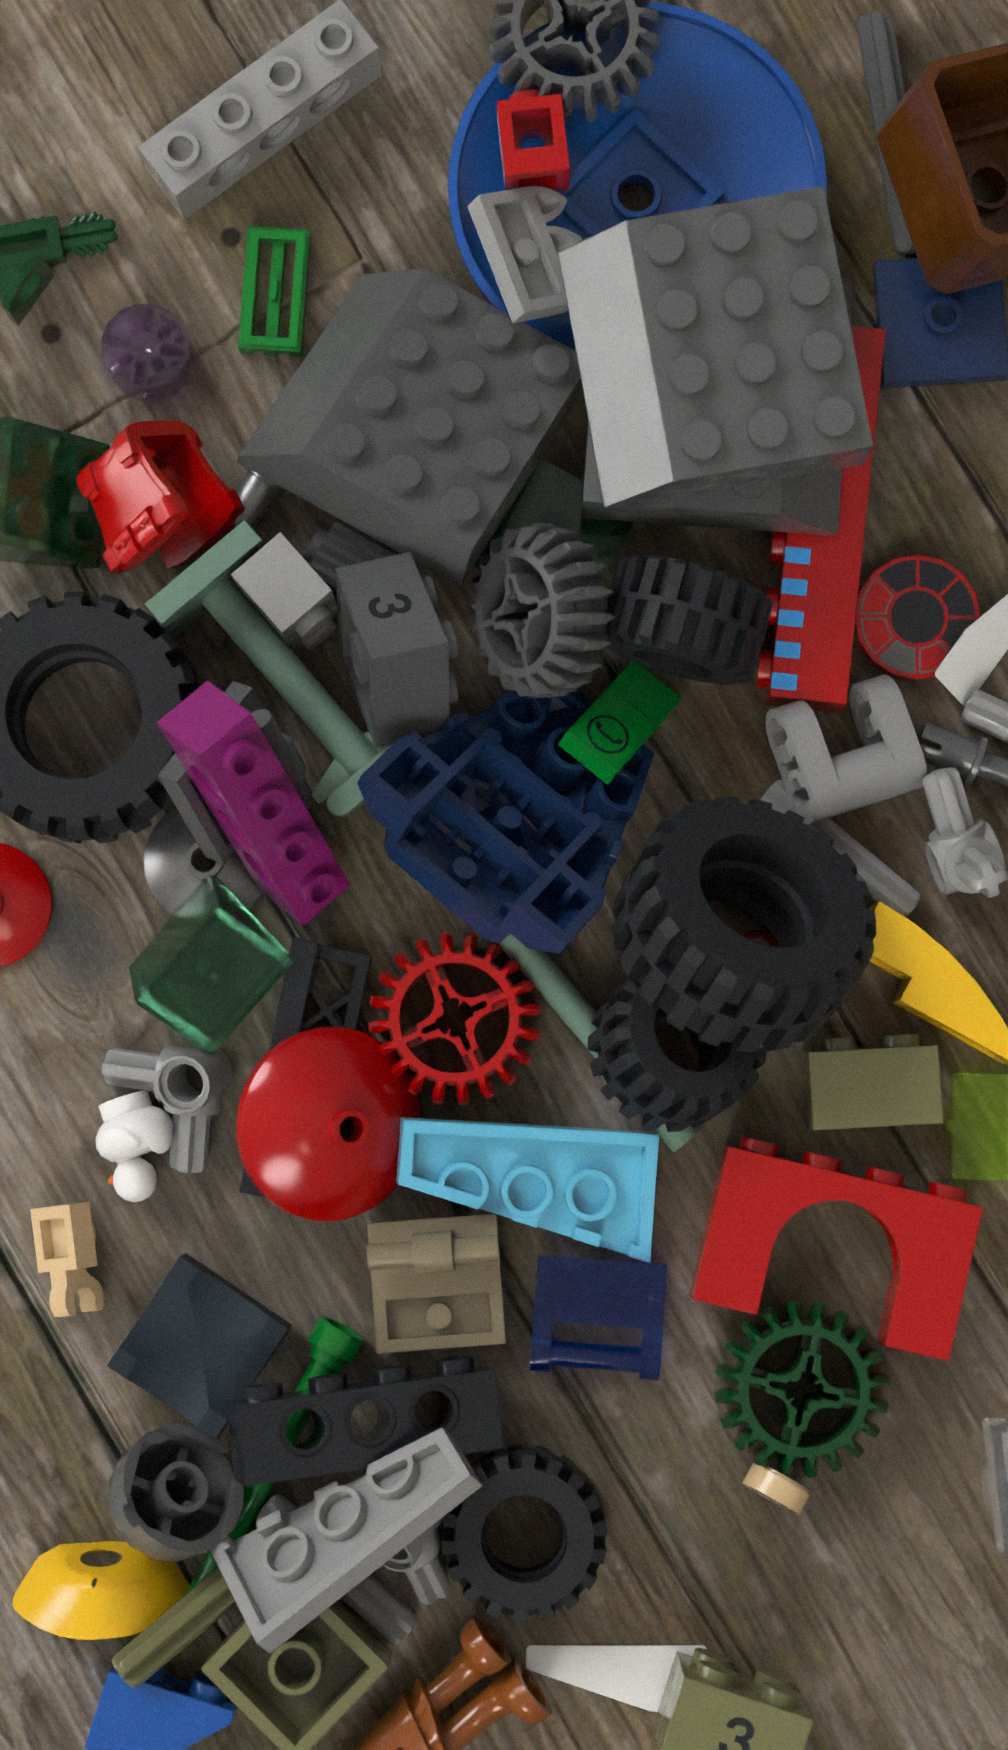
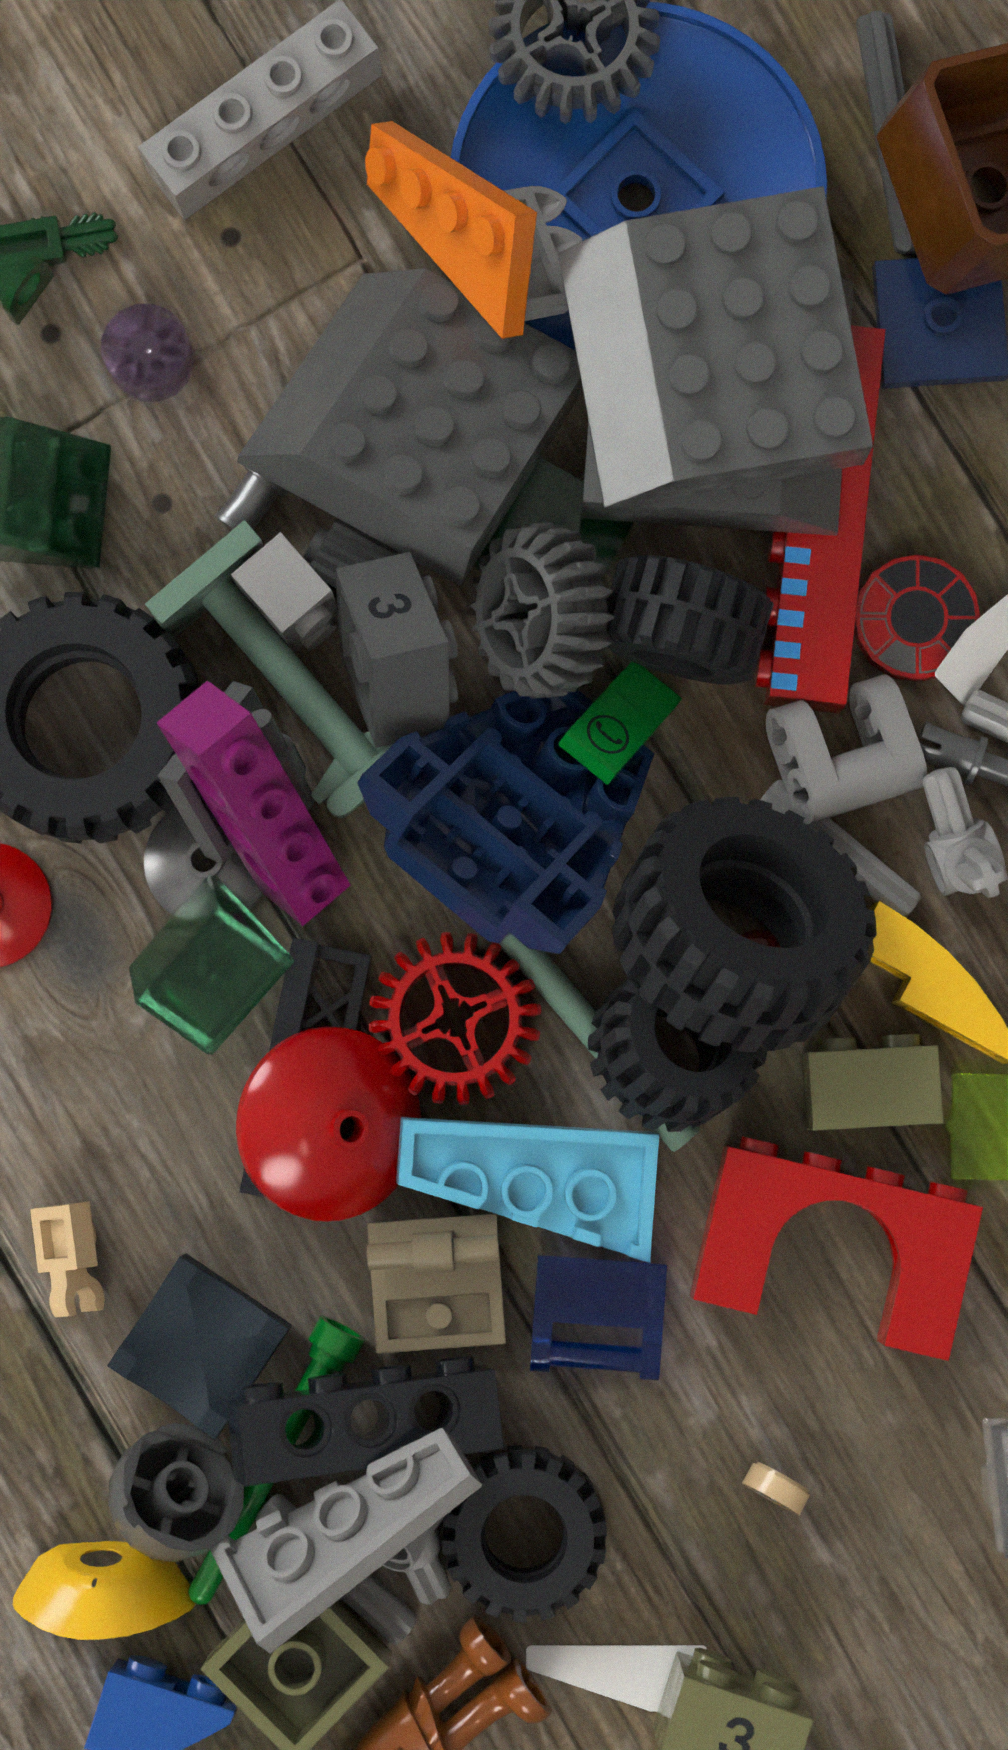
red piece [76,420,245,574] -> none
white animal [95,1090,174,1202] -> none
light grey axle [102,1044,233,1173] -> none
olive axle [111,1527,257,1689] -> none
green tile [238,226,311,358] -> none
red brick [497,89,570,191] -> none
dark green gear [713,1299,890,1478] -> none
none -> orange wing [365,121,537,339]

